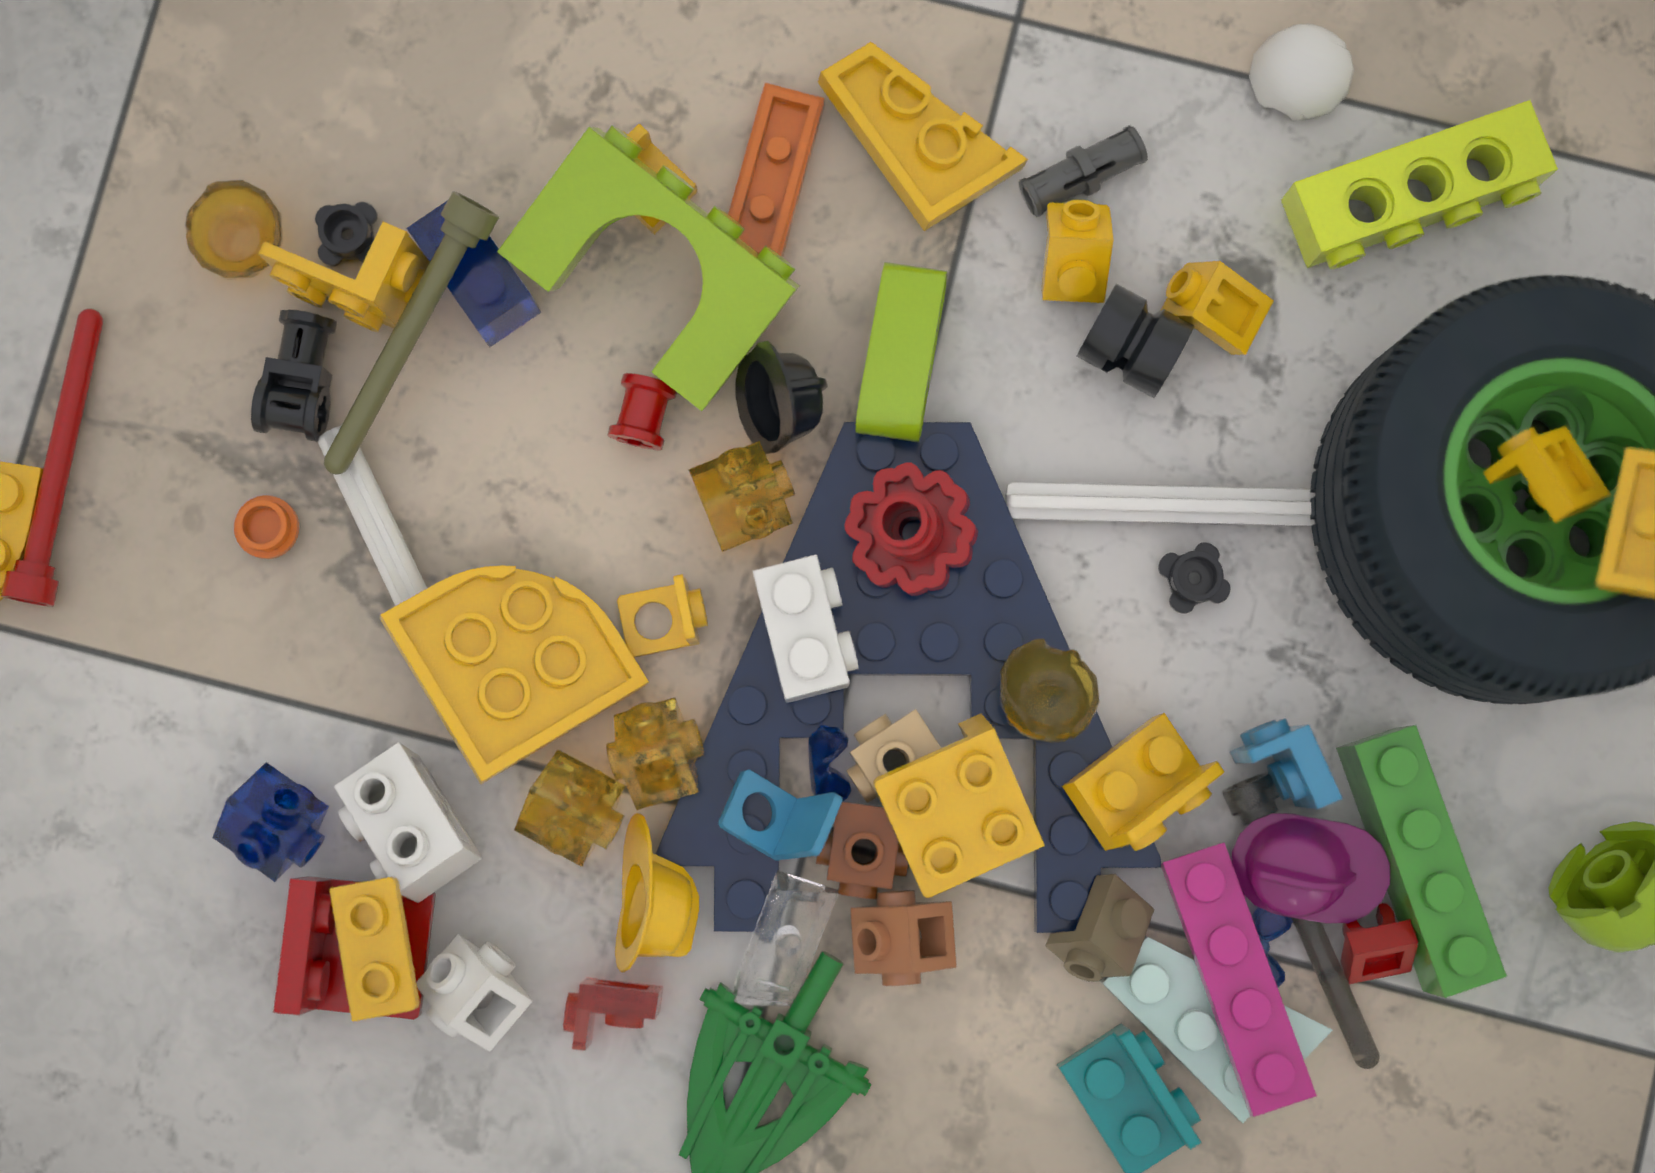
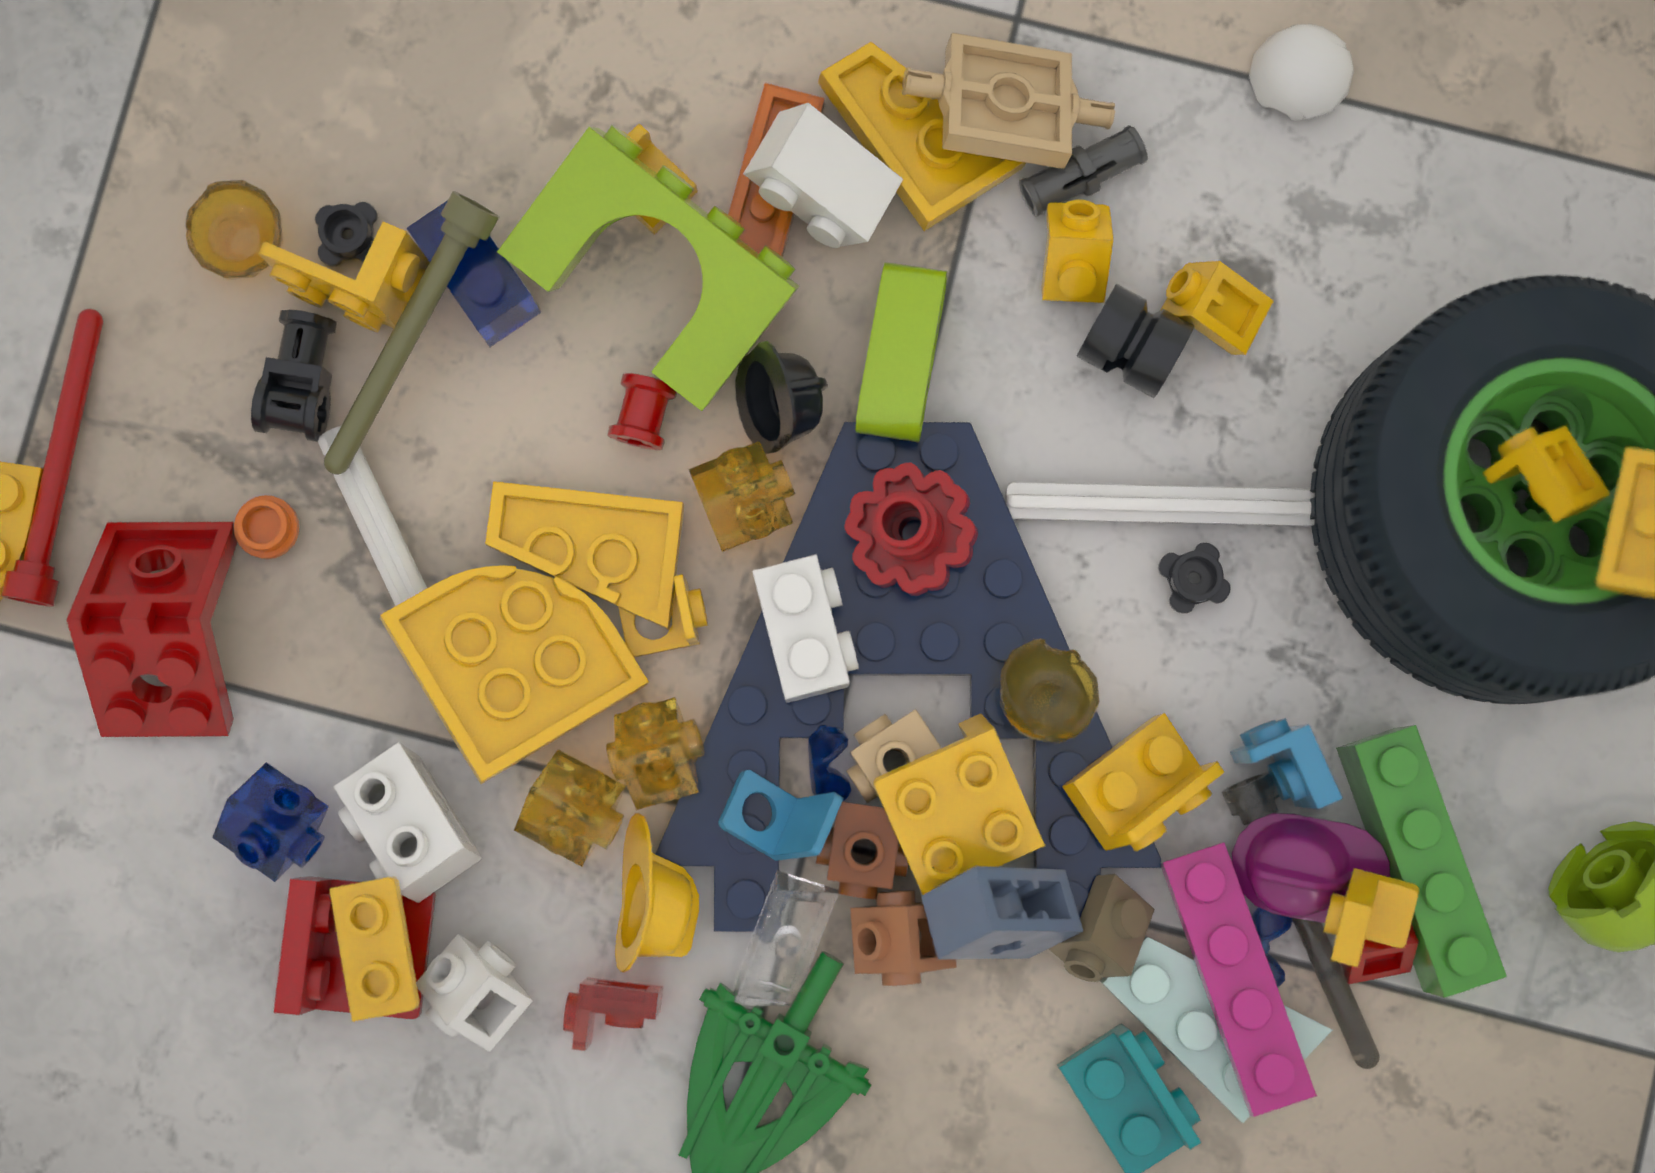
neon yellow brick [1281,100,1558,270] -> none
none -> red bracket [66,522,238,737]
none -> yellow wing [485,481,684,630]
none -> white brick [743,103,903,248]
none -> tan plate [902,33,1115,169]
none -> sand blue brick [921,866,1083,959]
none -> yellow bracket [1324,868,1419,967]

